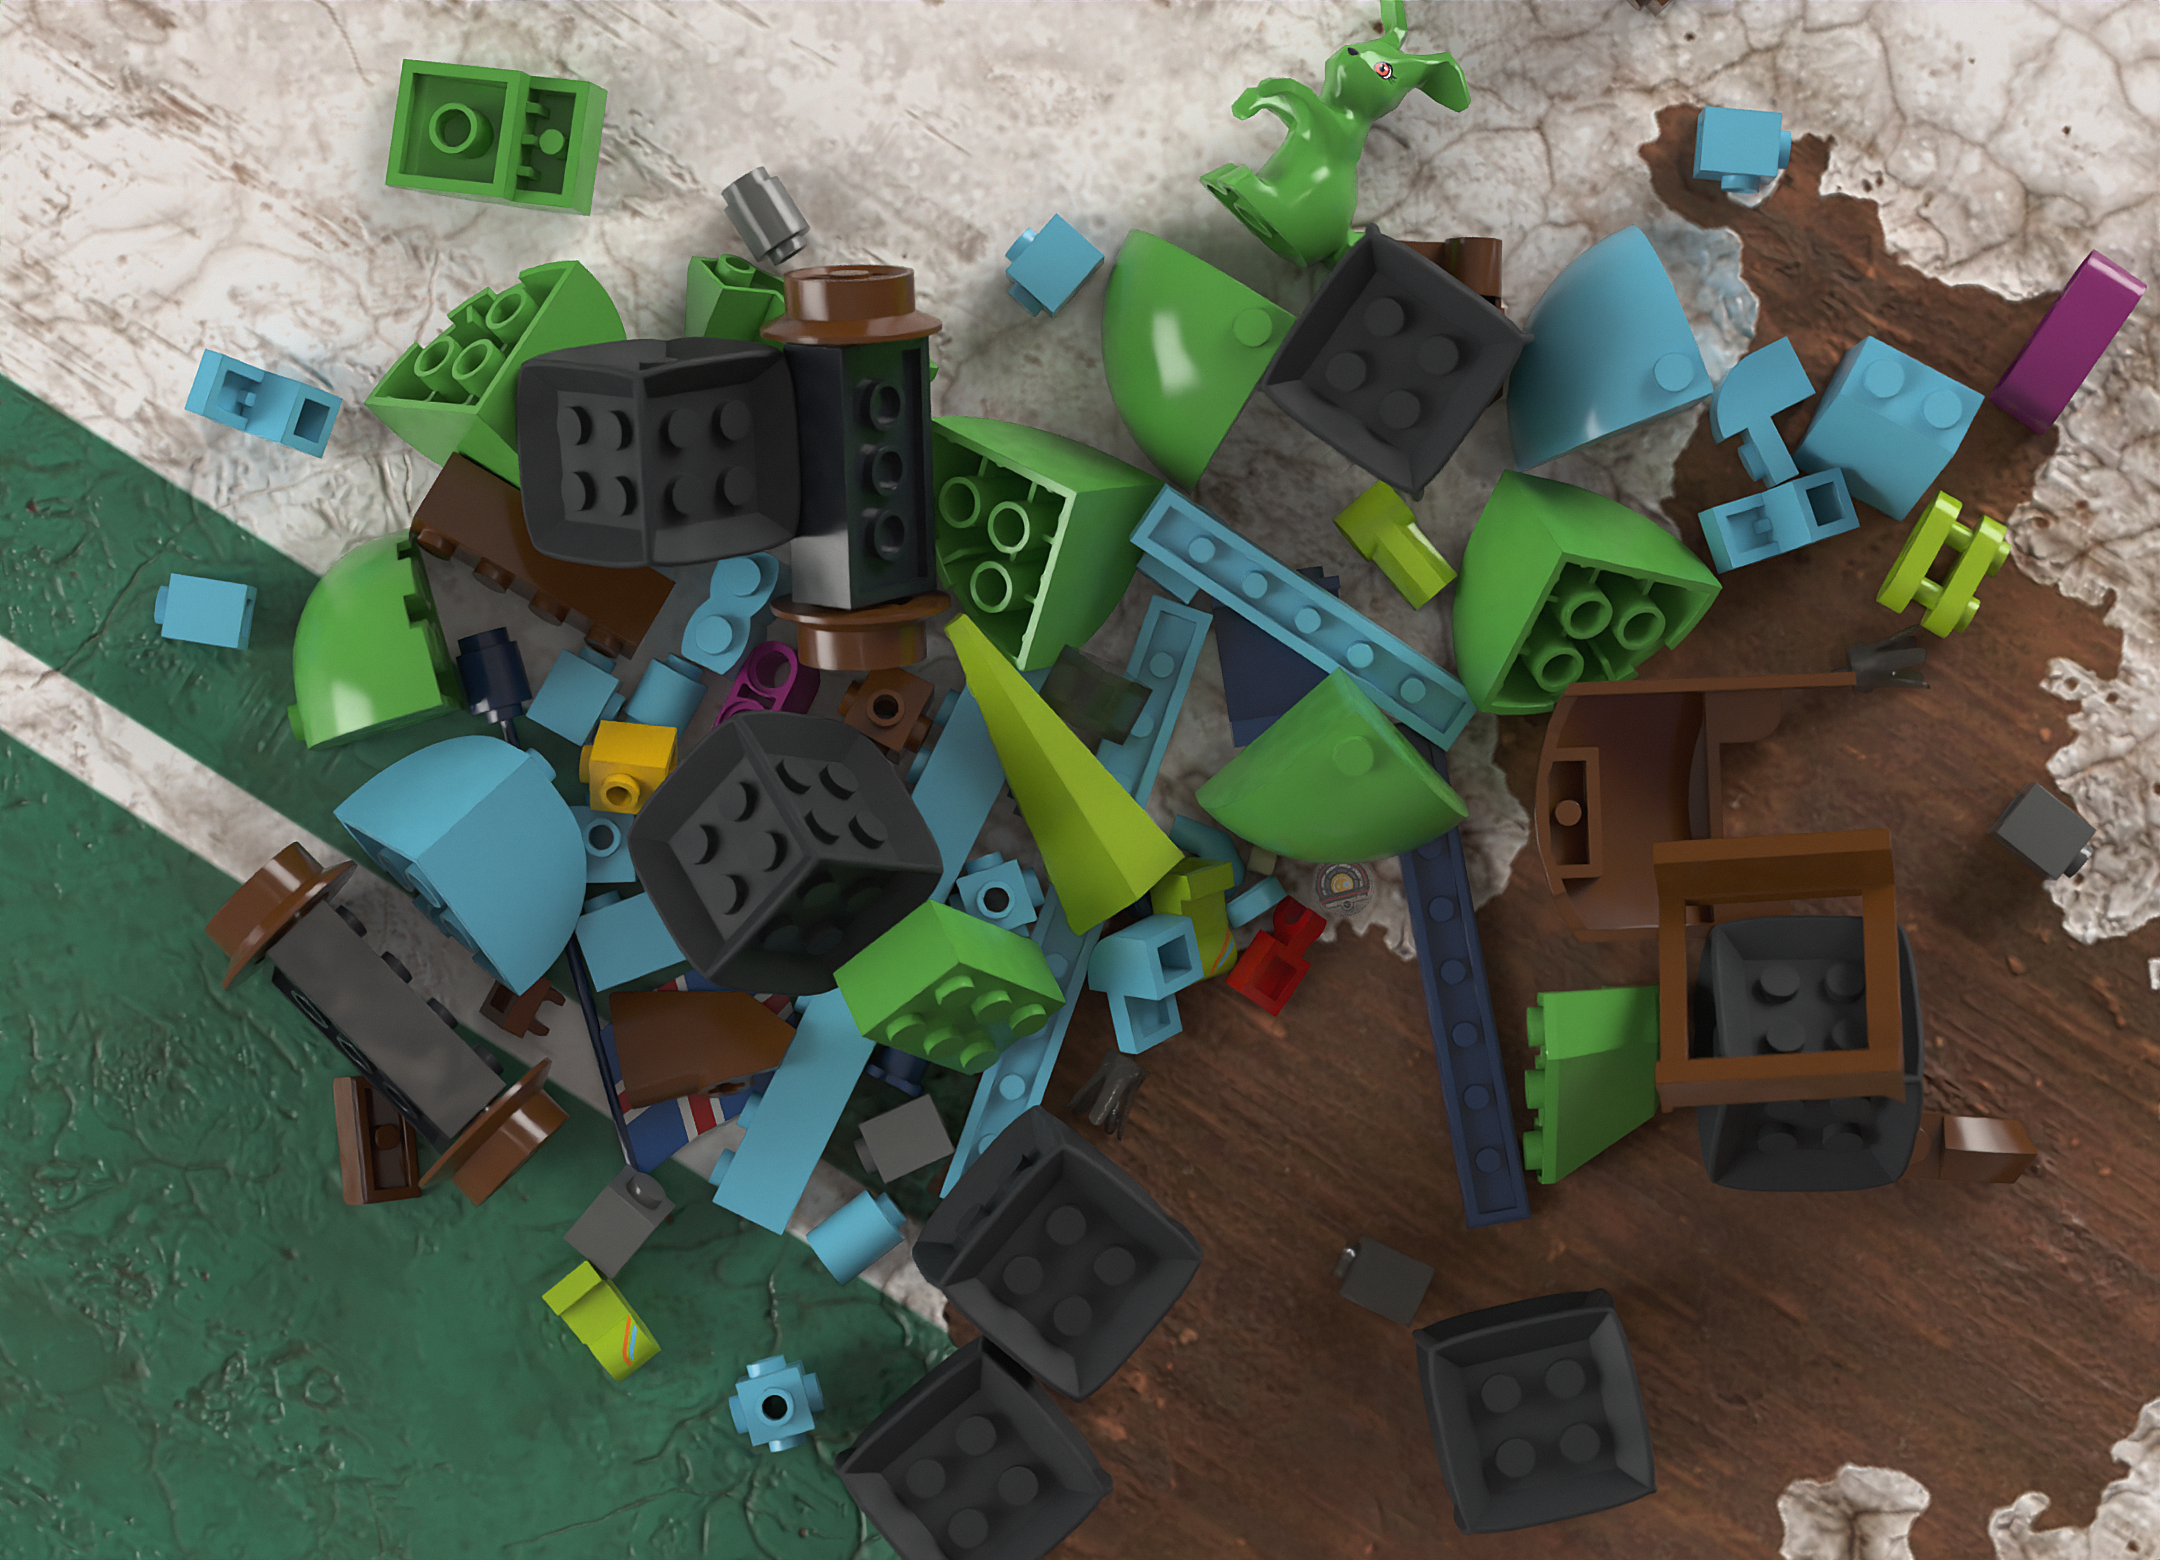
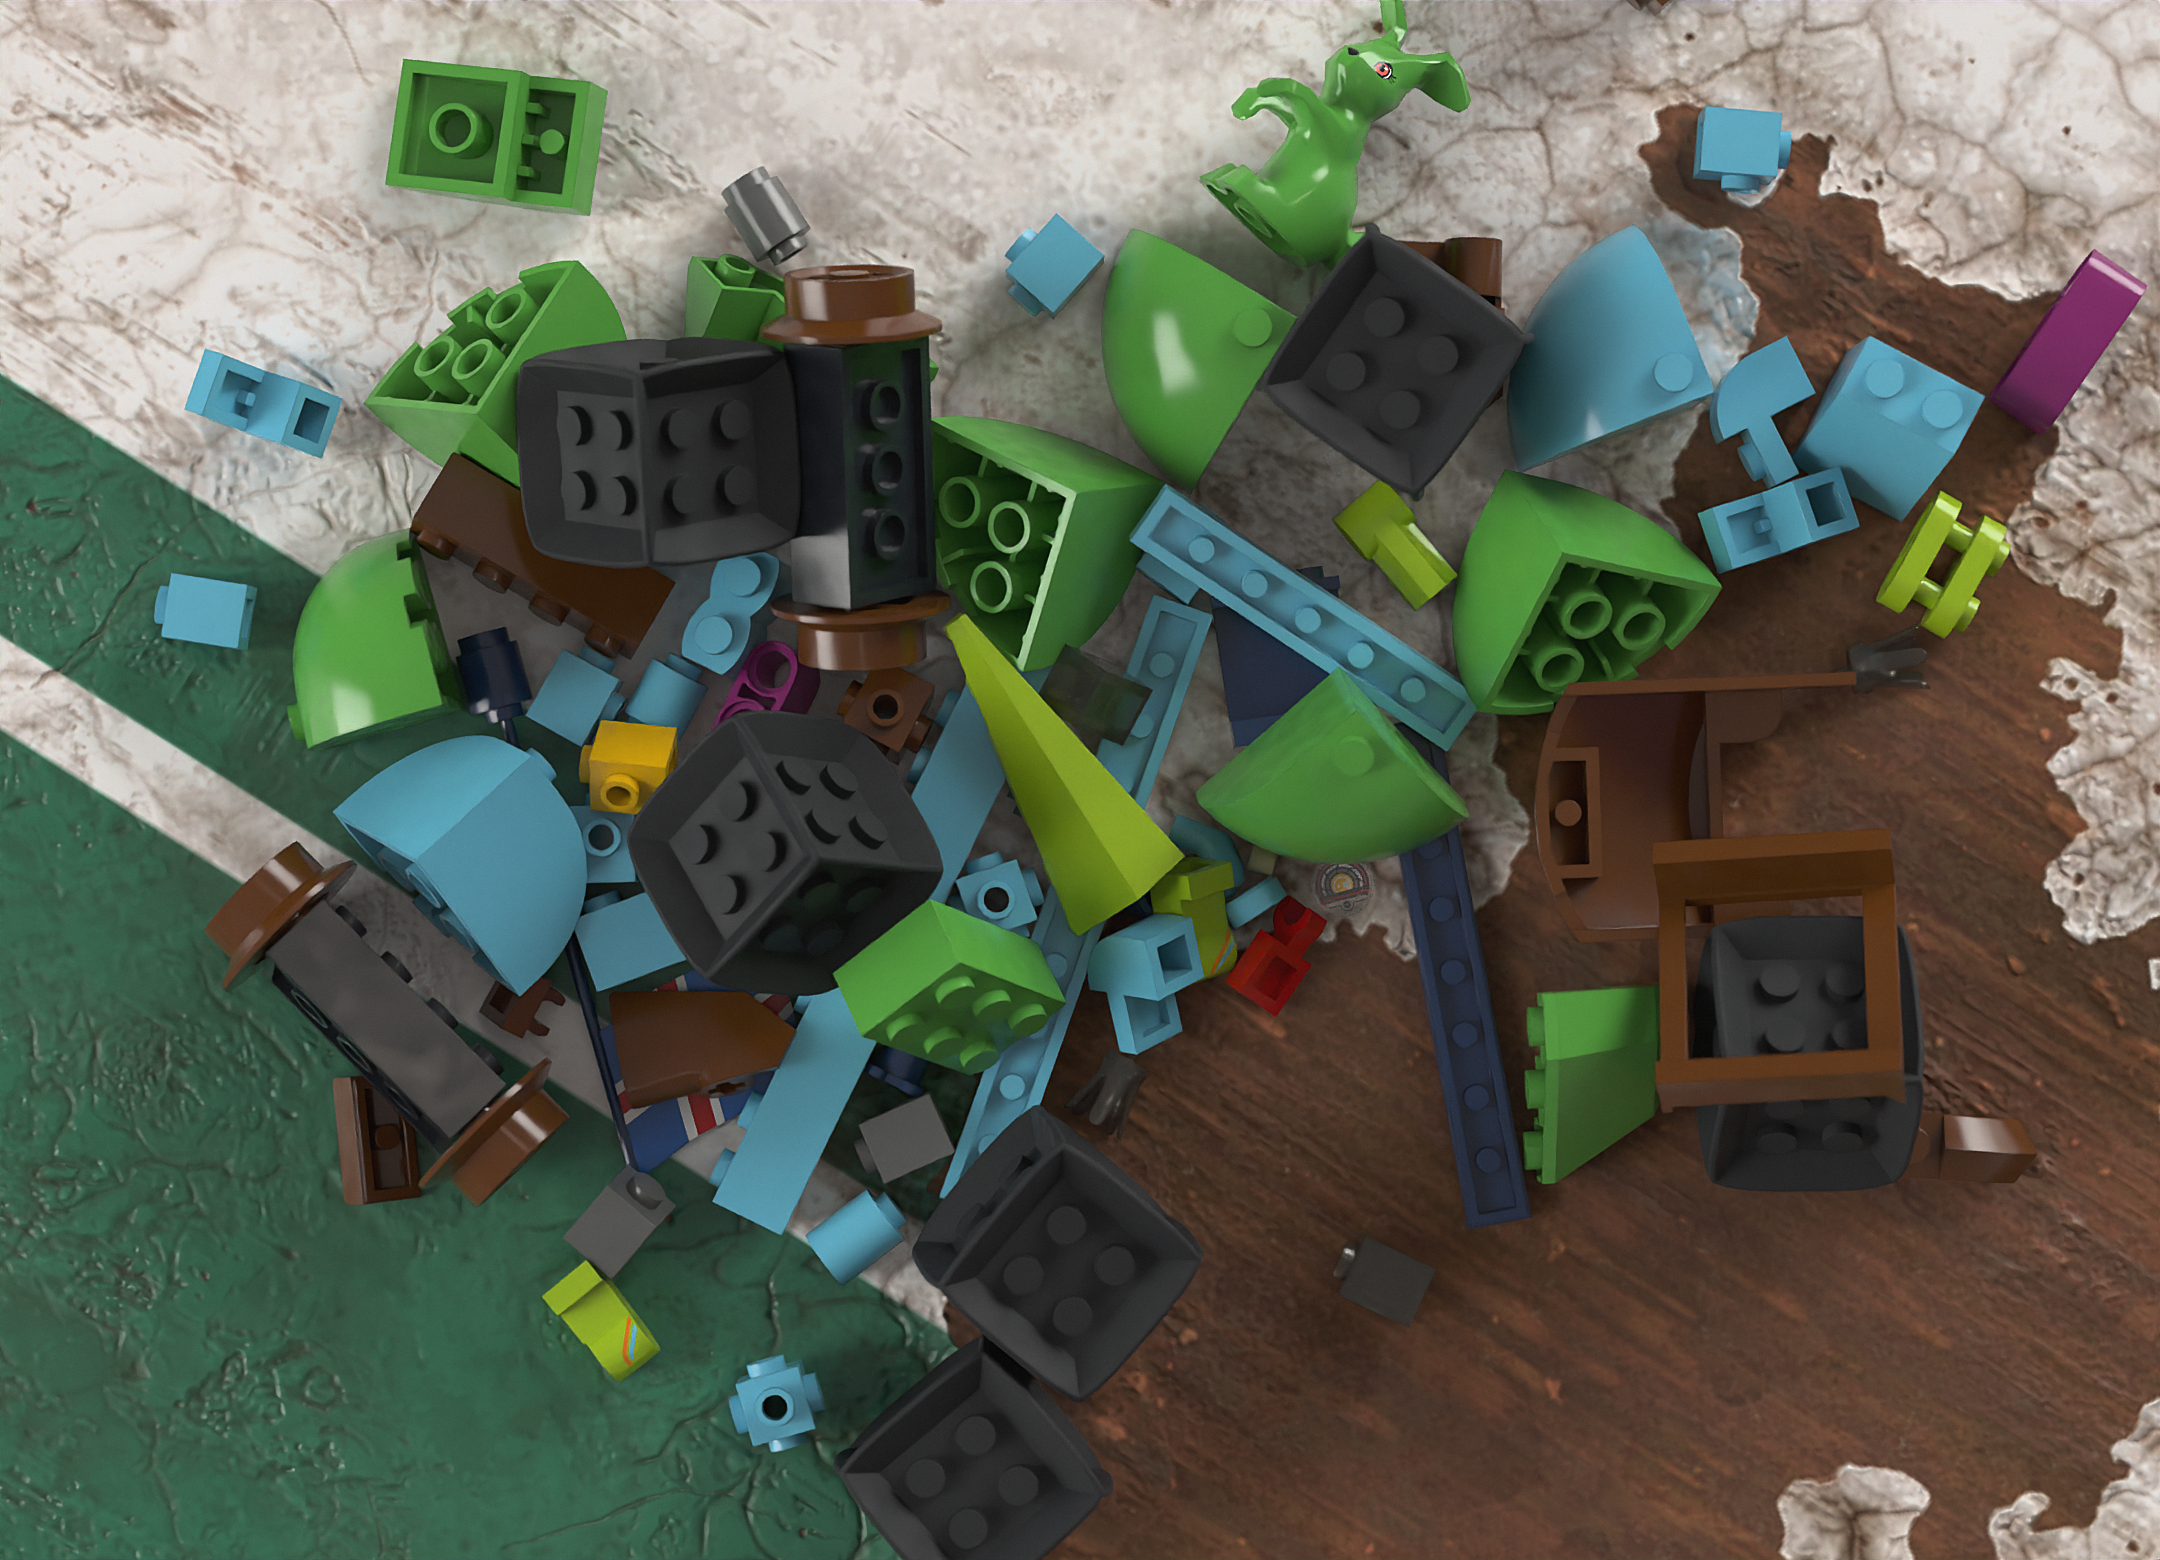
black piece [1412,1288,1657,1535] -> none
dark grey brick [1986,782,2097,881] -> none

